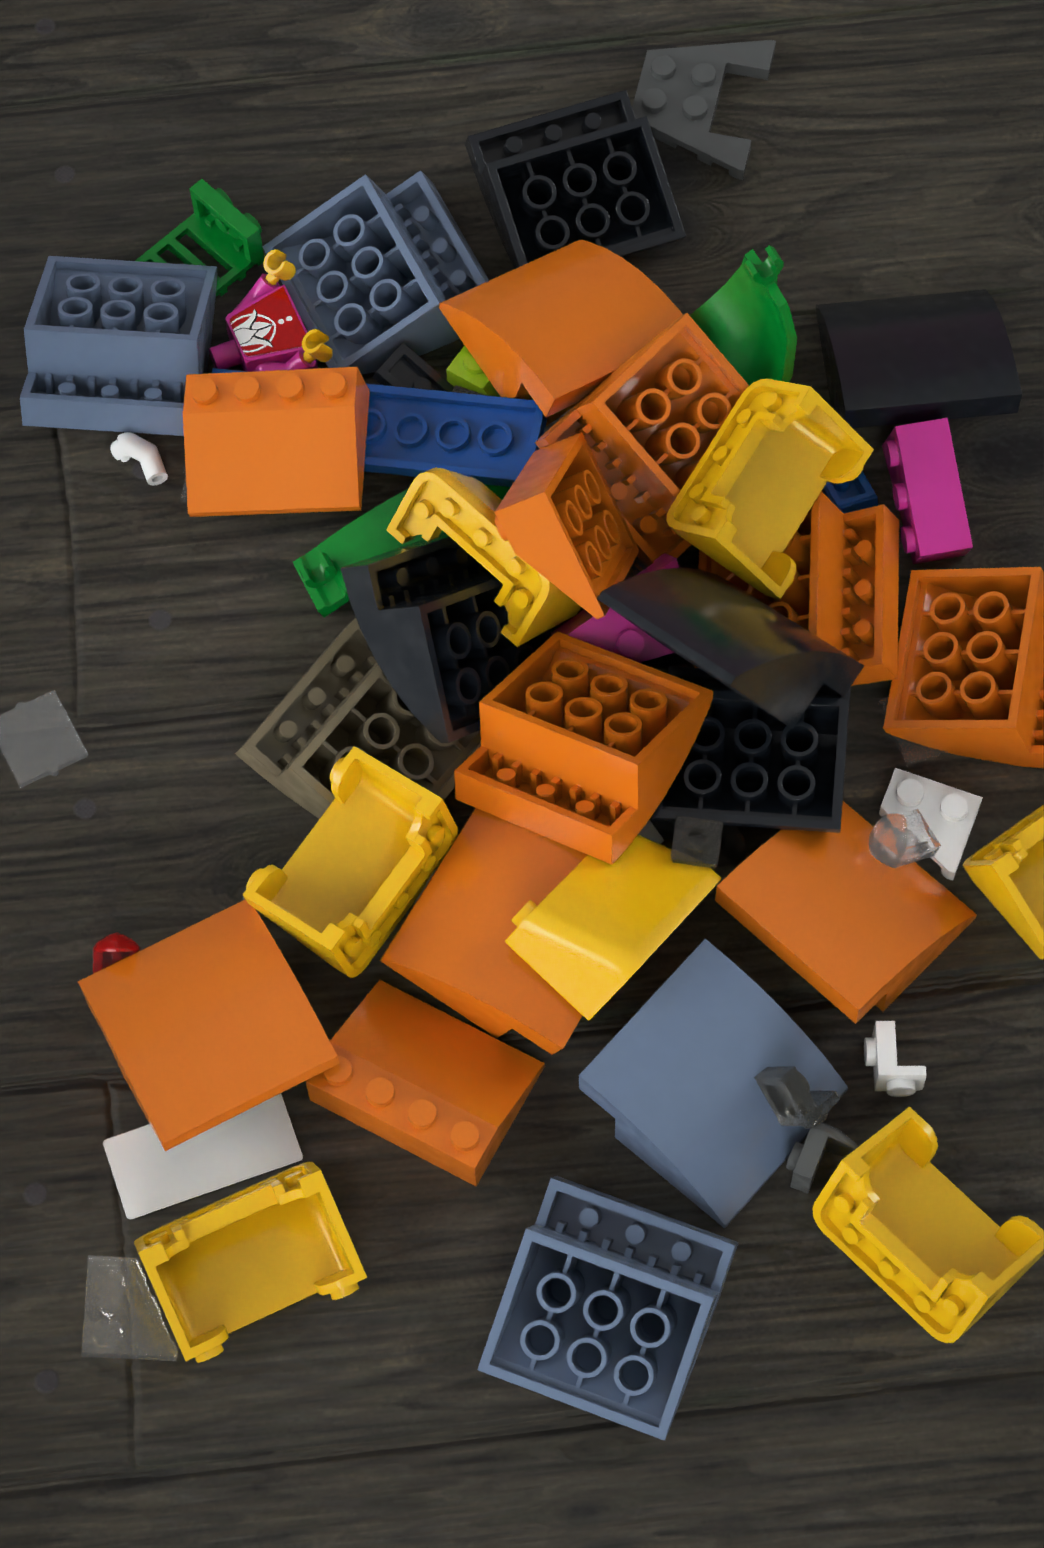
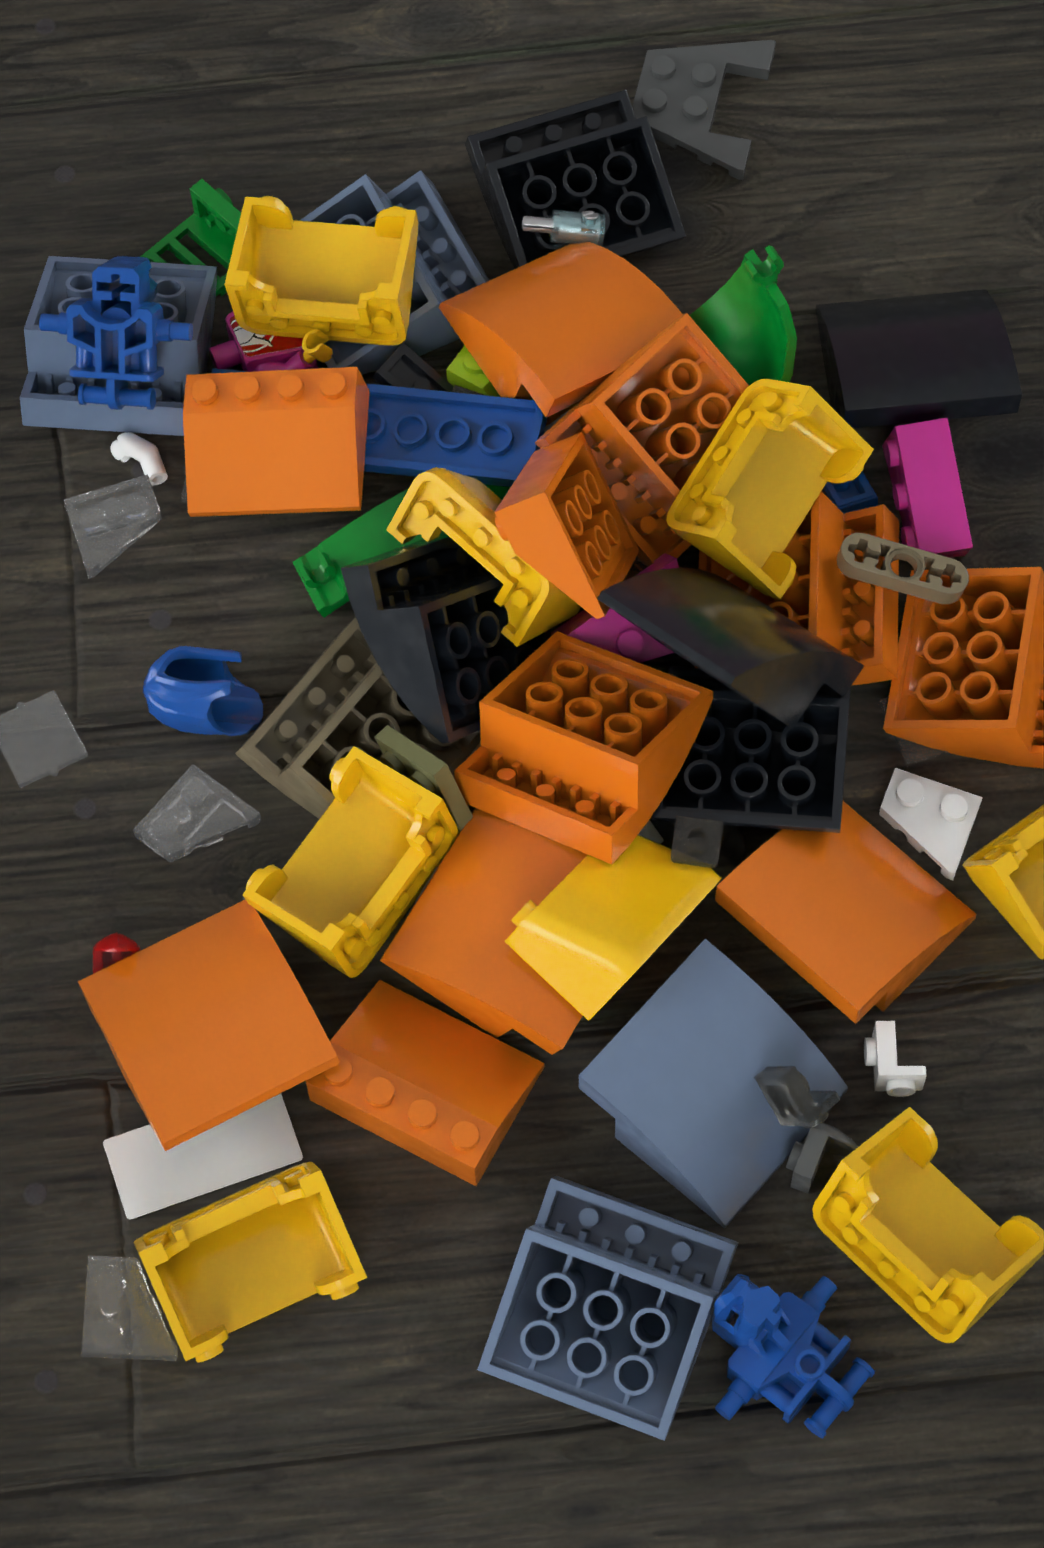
clear plate [869,809,941,868] -> none
none -> blue piece [39,256,193,410]
none -> clear wing [63,474,162,579]
none -> clear wing [133,764,261,863]
none -> blue hair [143,646,263,736]
none -> yellow windscreen [224,196,419,346]
none -> olive wing [374,725,473,832]
none -> clear light blue piece [522,210,605,246]
none -> blue piece [712,1274,875,1439]
none -> dark tan beam [837,533,969,604]

